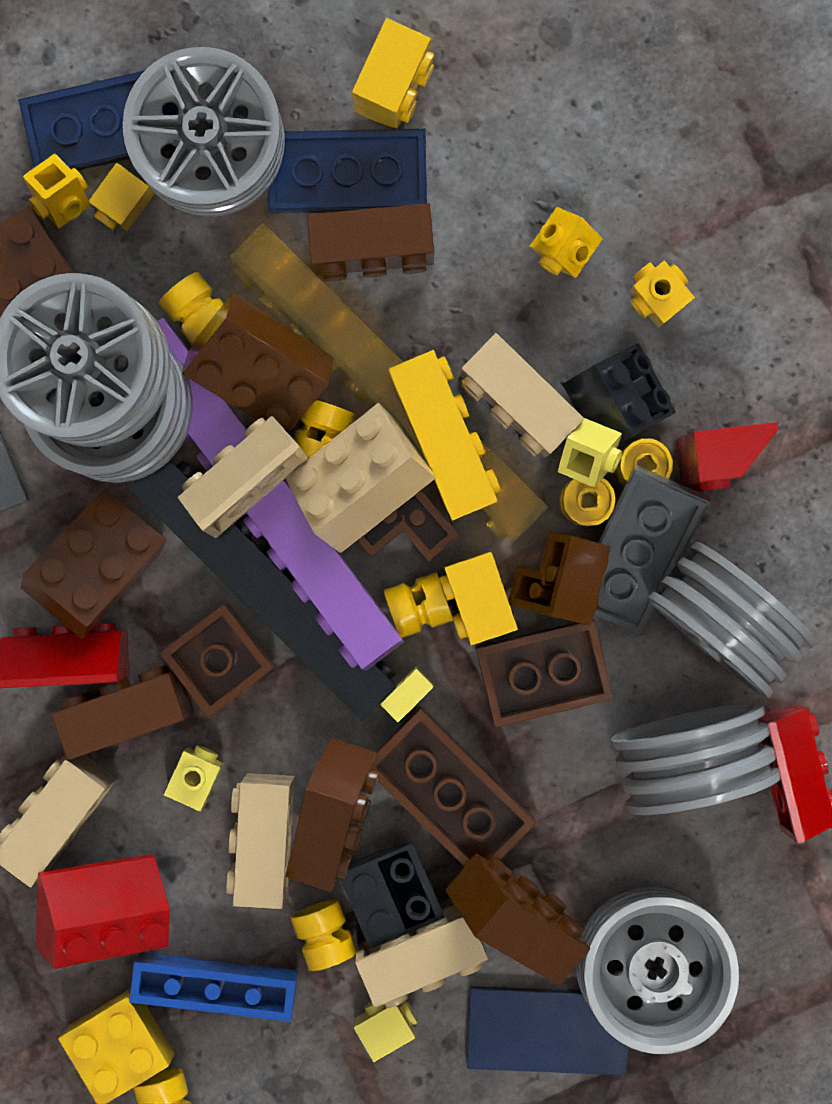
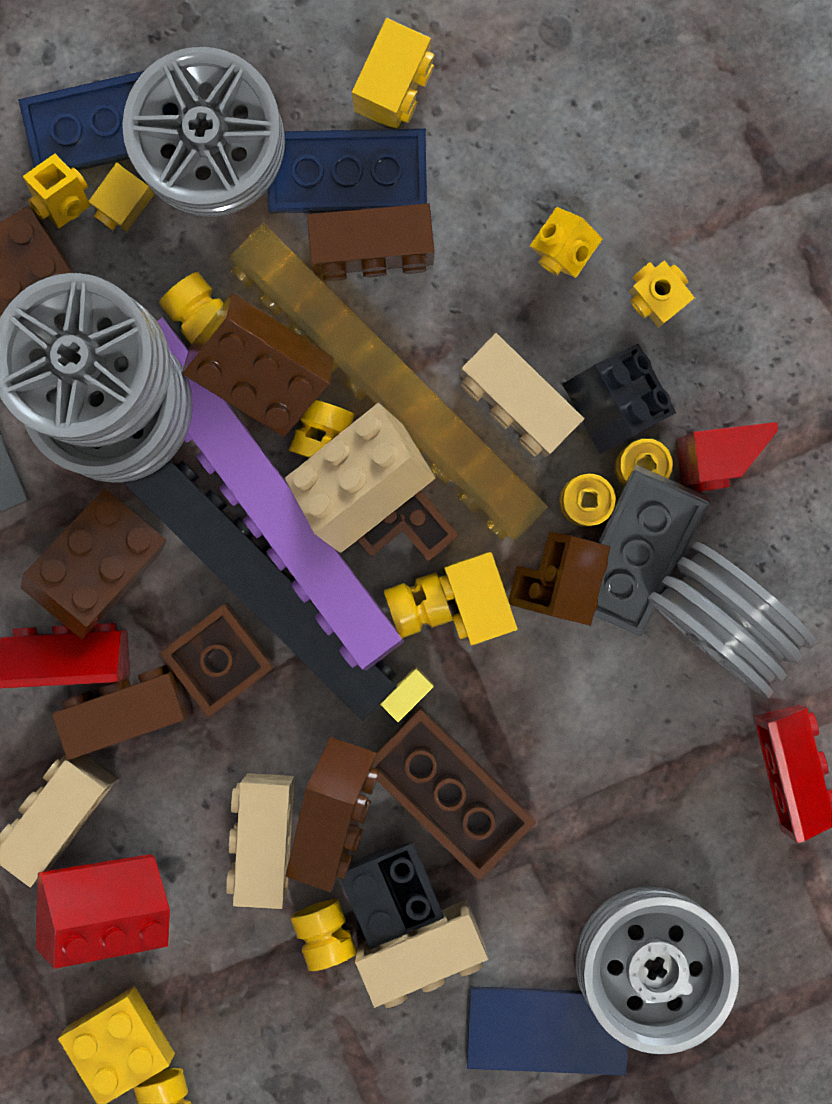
blue brick [129,952,299,1022] -> none
light yellow brick [164,745,224,812] -> none
tan slope [178,416,308,538] -> none
light yellow brick [354,1001,418,1062] -> none
yellow brick [388,350,501,521] -> none
reddish brown brick [445,853,591,985] -> none
reddish brown brick [475,620,614,728] -> none
light yellow brick [557,418,622,487] -> none
light grey wheel [610,702,781,815] -> none

